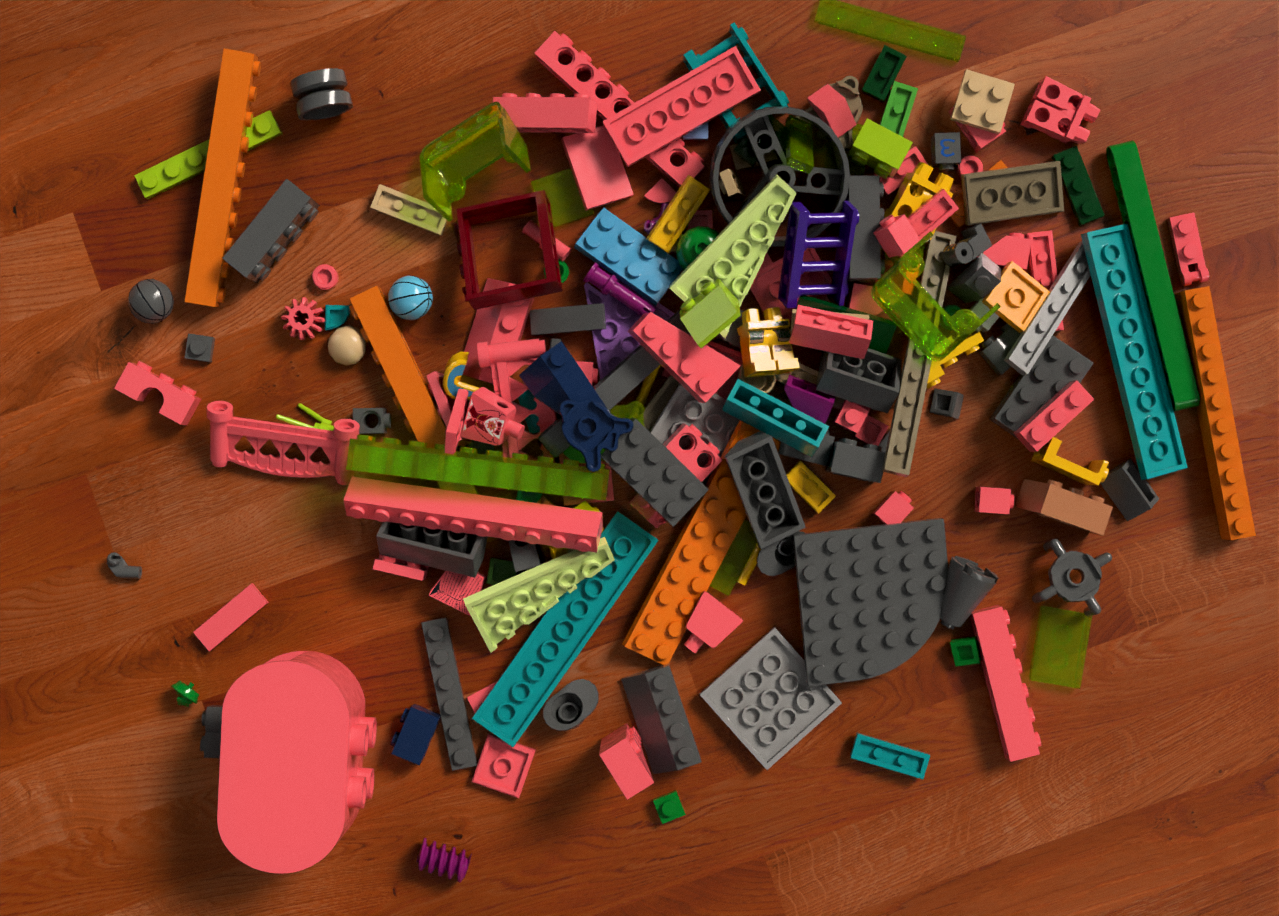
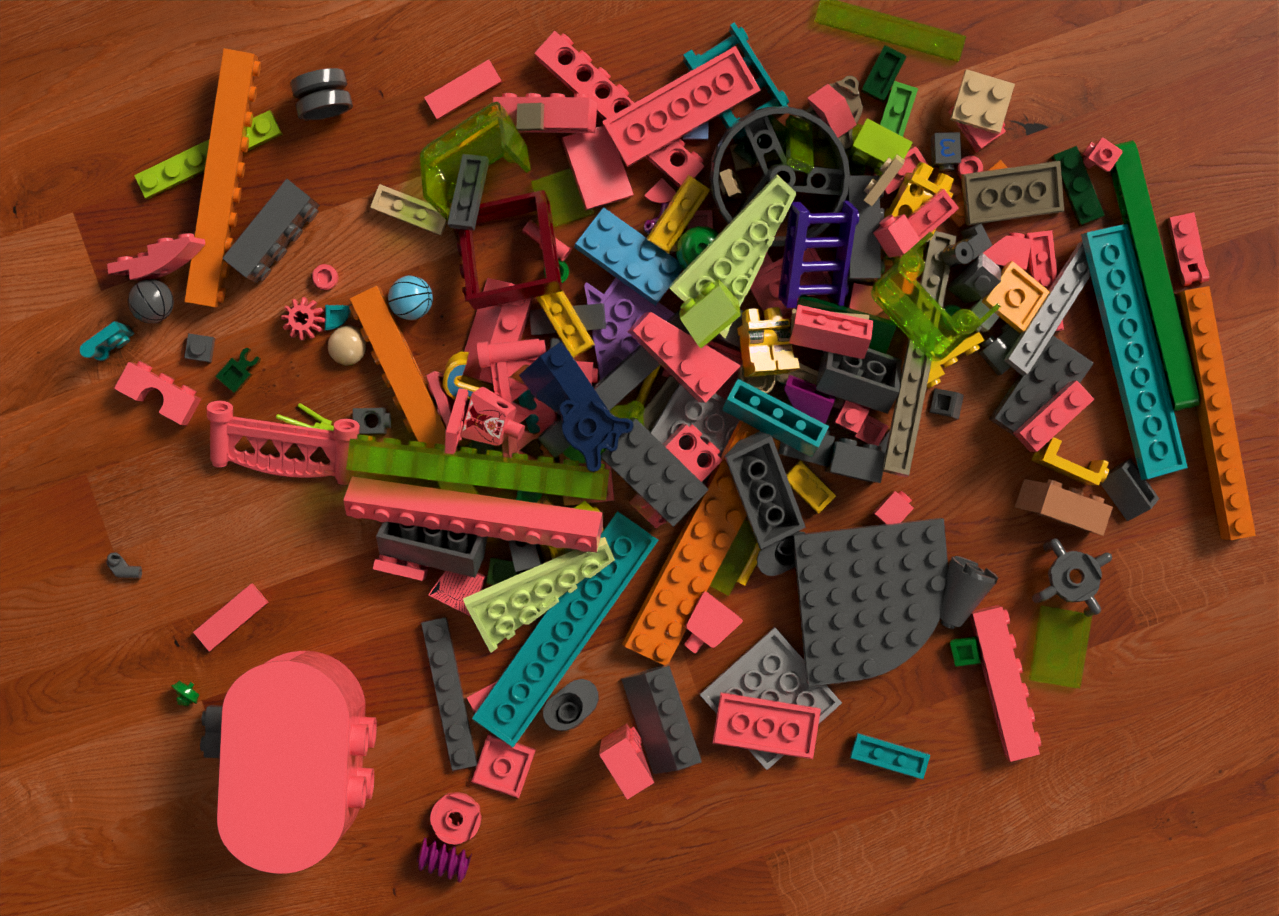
dark blue brick [390,704,441,765] -> none
magenta pin [583,262,656,316] -> none
green plate [653,790,686,824] -> none
coral brick [974,487,1014,514] -> none
coral hips [1020,76,1100,144] -> none
none -> teal plate [80,321,134,361]
none -> coral slope [107,234,205,281]
none -> dark green plate [215,348,261,393]
none -> coral tile [424,60,502,120]
none -> coral plate [430,792,482,845]
none -> dark grey plate [448,154,489,231]
none -> dark tan tile [516,103,544,131]
none -> yellow tile [536,291,595,358]
none -> coral tile [712,692,821,759]
none -> tan plate [864,155,905,206]
none -> coral bracket [1082,137,1122,172]

